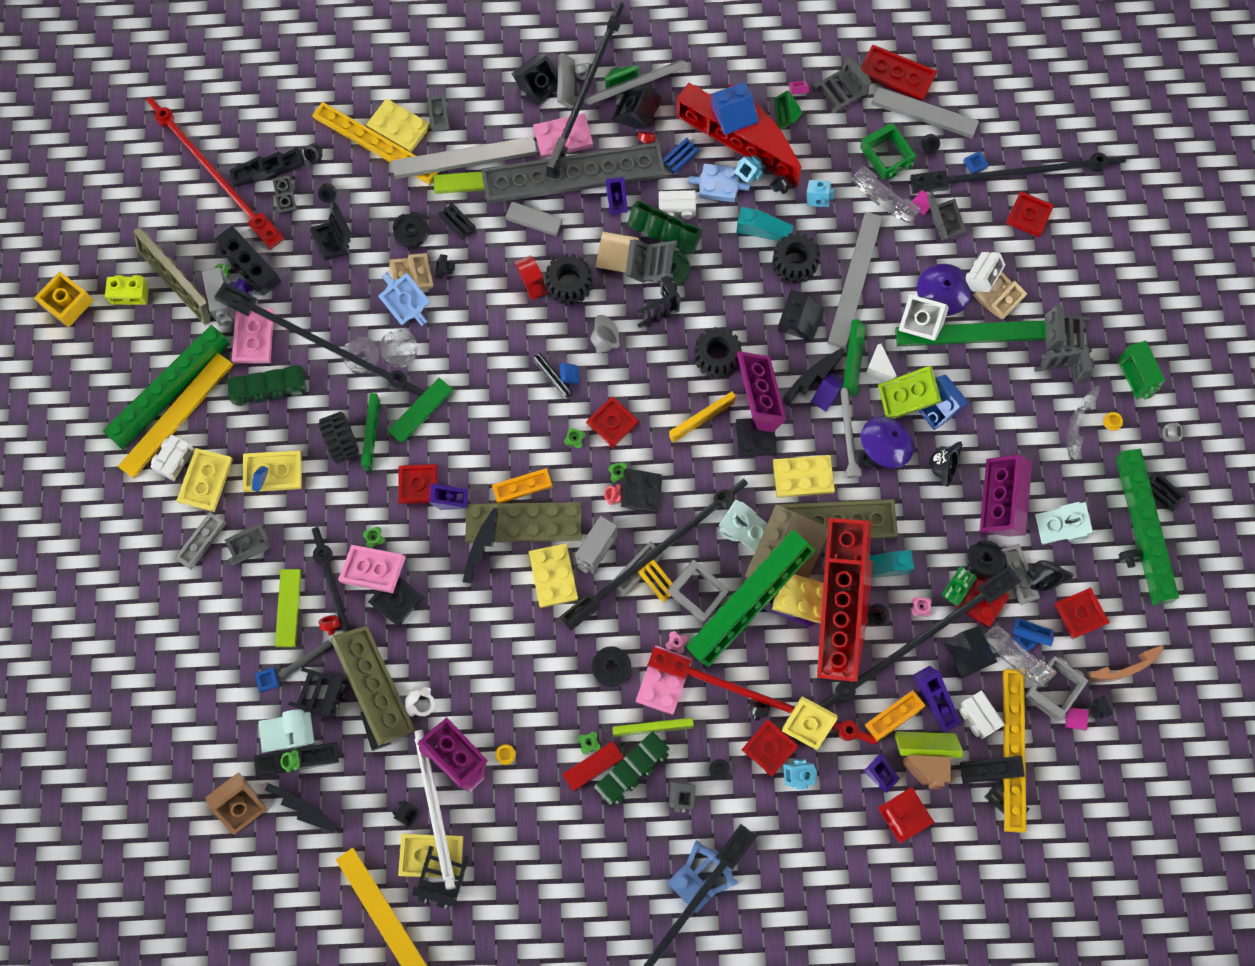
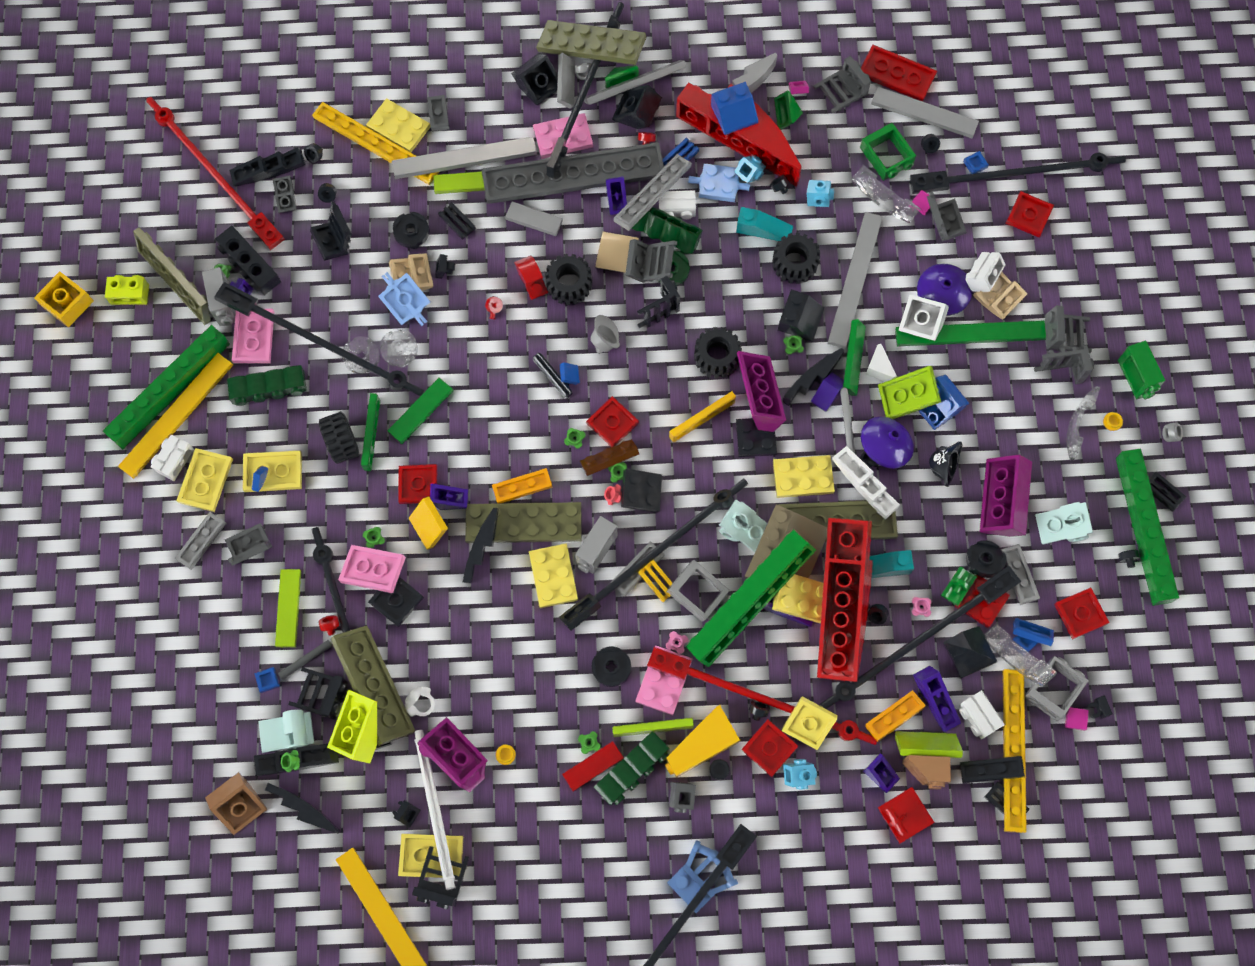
black hat [1026,560,1074,591] -> none
nougat slope [1085,645,1164,682] -> none
none -> neon yellow slope [327,690,377,763]
none -> yellow tile [409,497,448,550]
none -> piece [485,296,503,320]
none -> olive plate [536,20,647,65]
none -> reddish brown plate [580,439,639,476]
none -> light grey tile [614,154,692,231]
none -> yellow slope [665,705,740,778]
none -> light grey slope [732,53,777,93]
none -> bright green plate [783,335,804,355]
none -> white slope [832,446,900,519]

